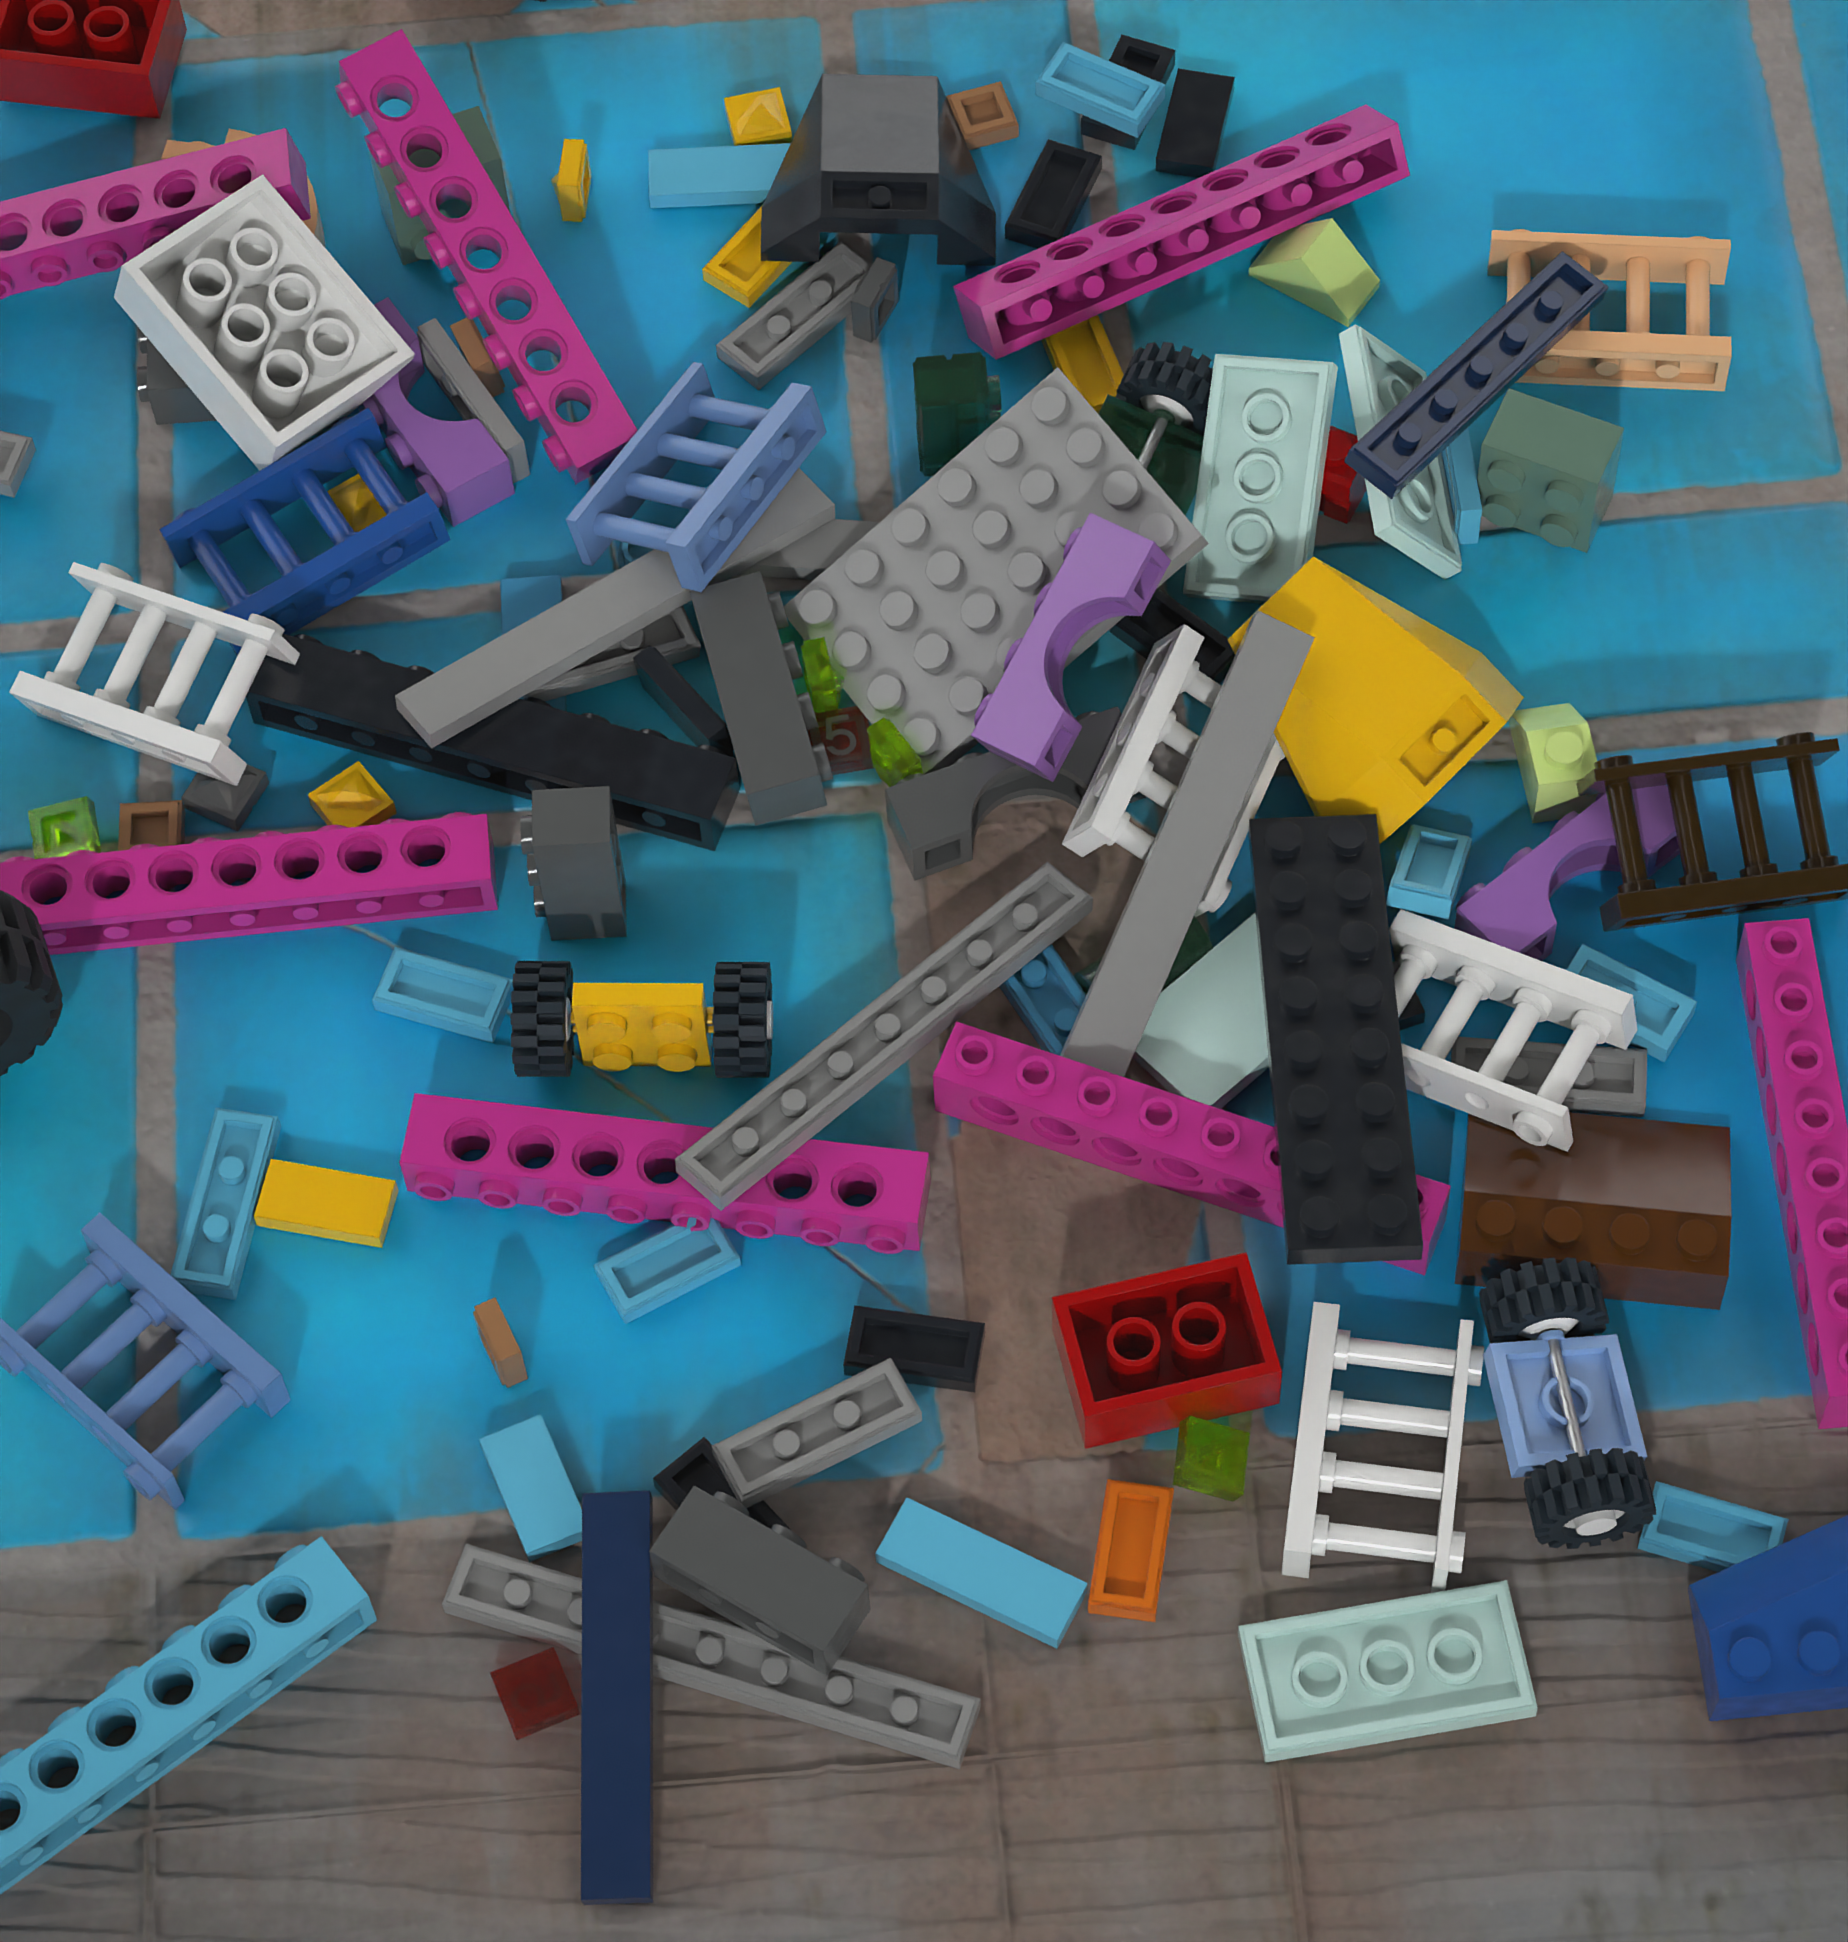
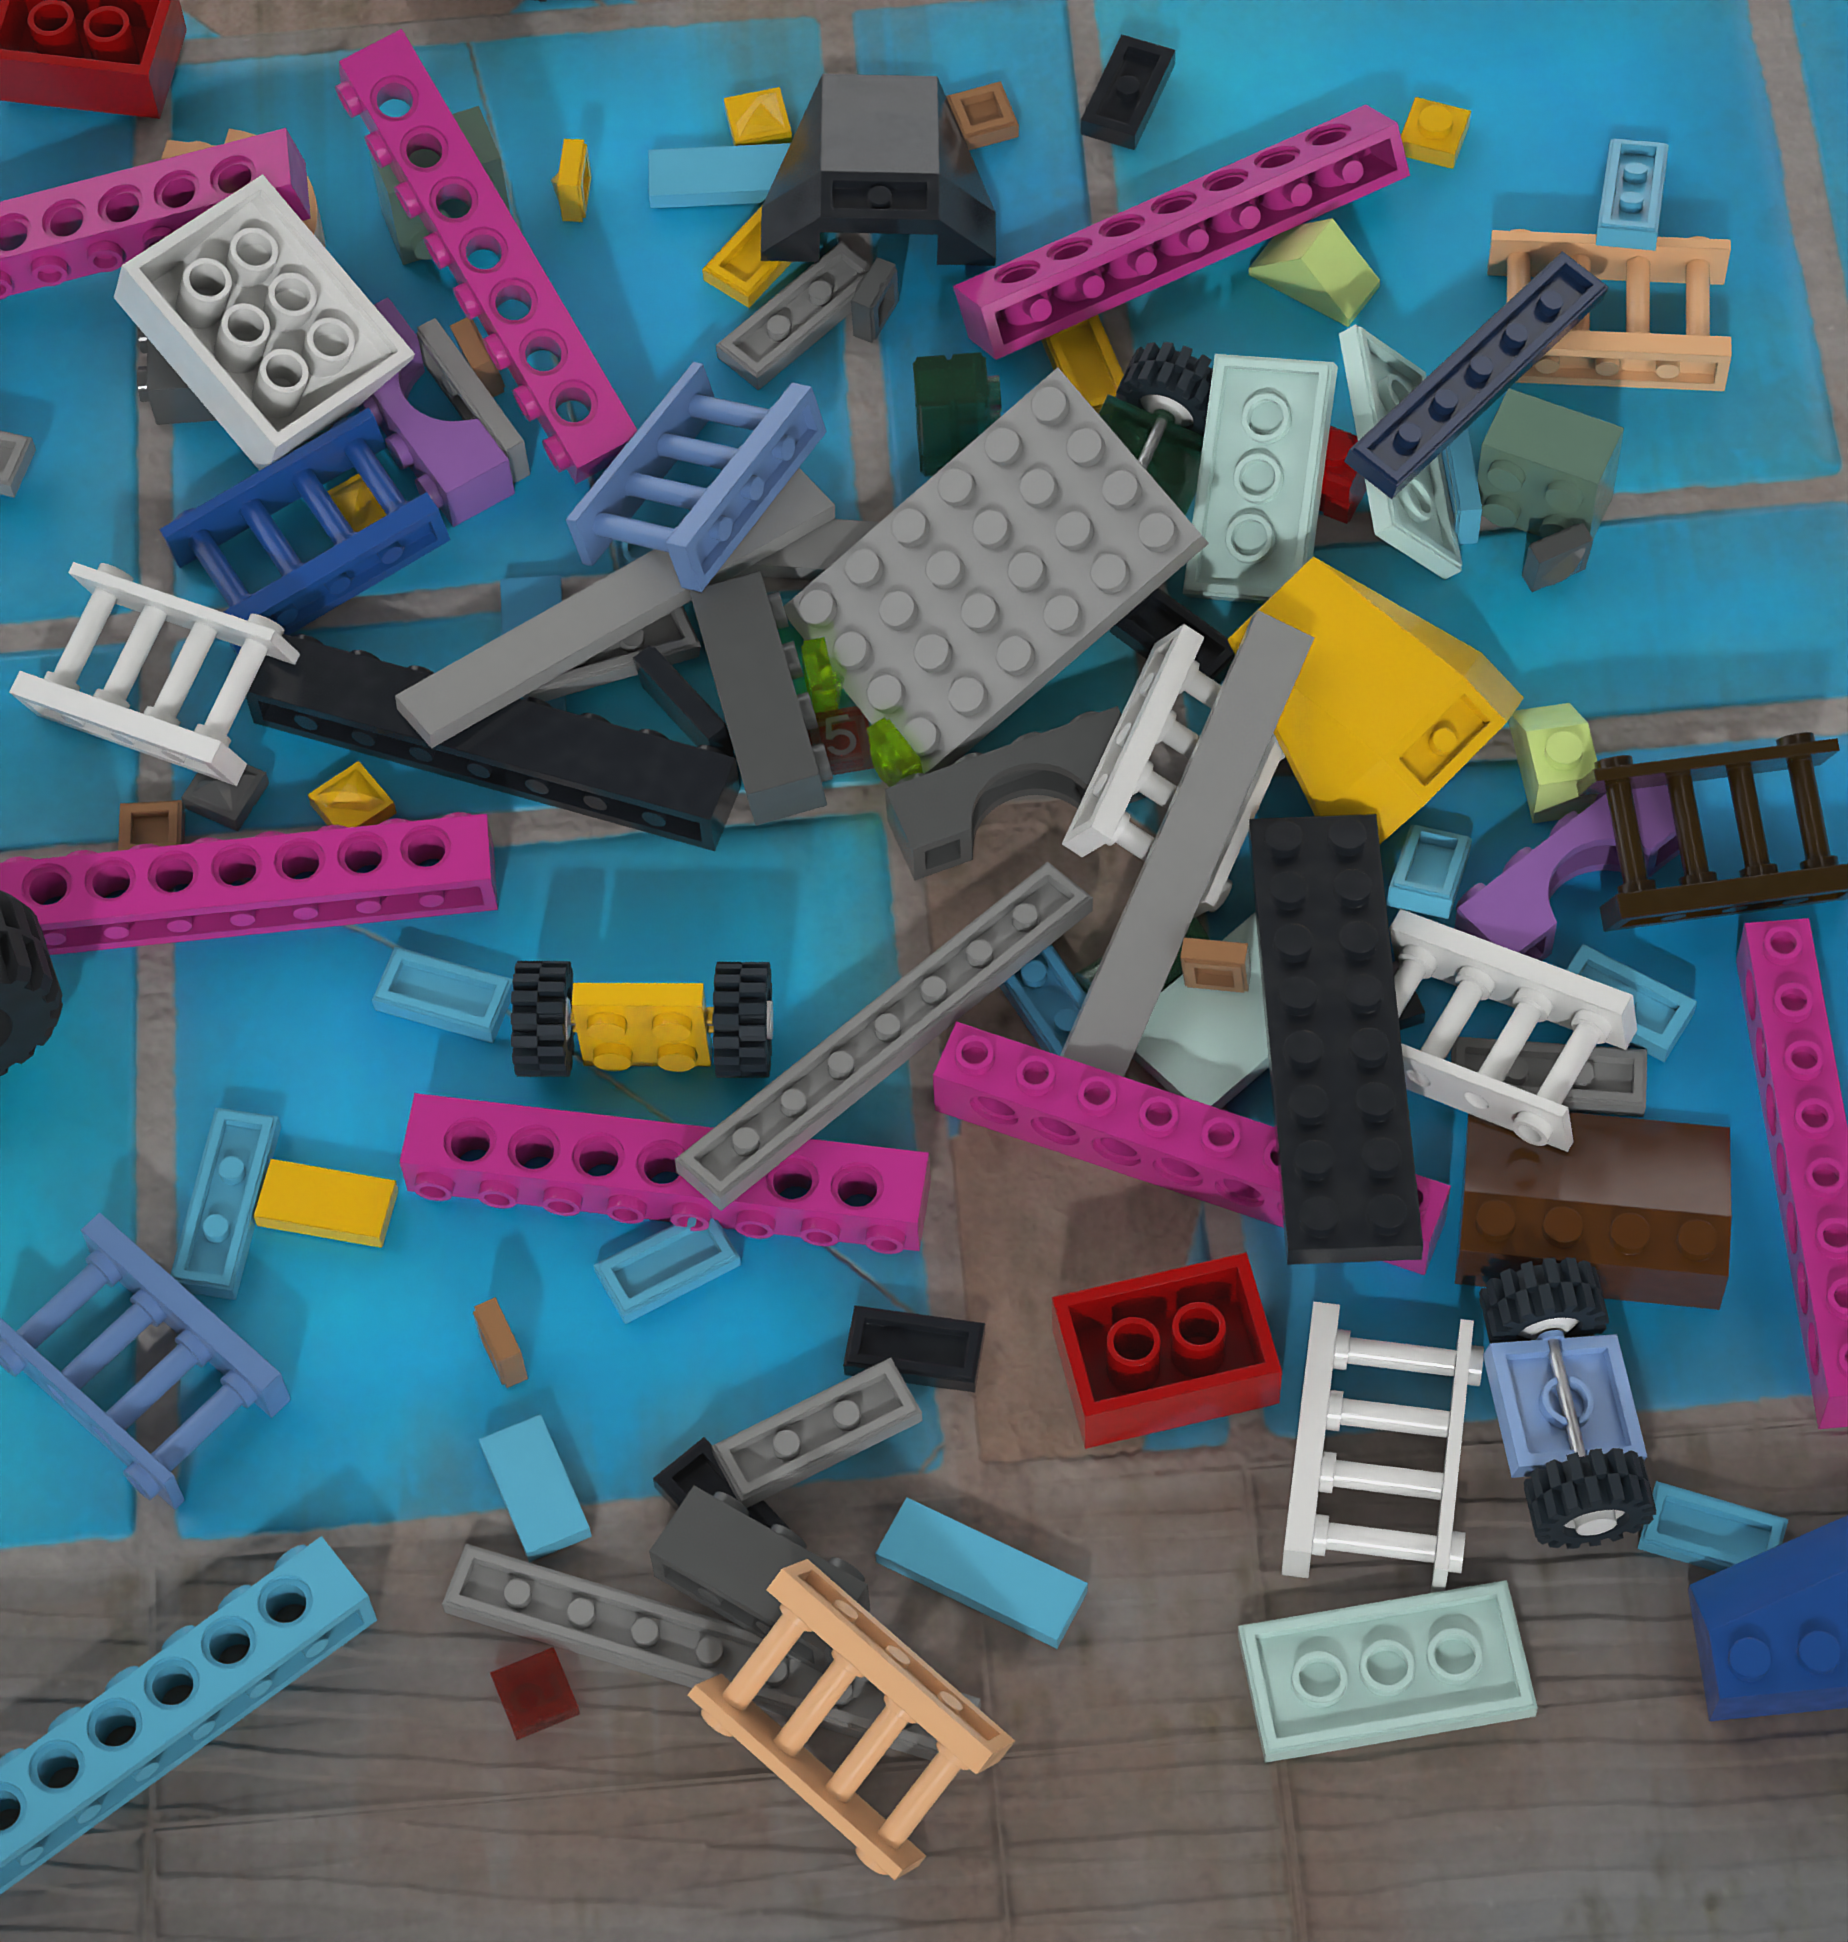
clear neon green tile [28,796,101,859] -> none
dark grey brick [520,786,627,941] -> none
dark blue tile [581,1490,653,1905] -> none
medium lavender arch [971,513,1171,782] -> none
black tile [1005,139,1102,249] -> none
medium azure tile [1035,42,1165,138] -> none
orange tile [1088,1479,1174,1622] -> none
black tile [1156,68,1235,178] -> none
clear neon green tile [1173,1416,1250,1502] -> none
none -> light nougat fence [687,1559,1015,1880]
none -> medium nougat tile [1181,938,1251,993]
none -> yellow plate [1401,97,1471,169]
none -> dark grey tile [1522,523,1593,592]
none -> medium azure tile [1596,138,1669,251]

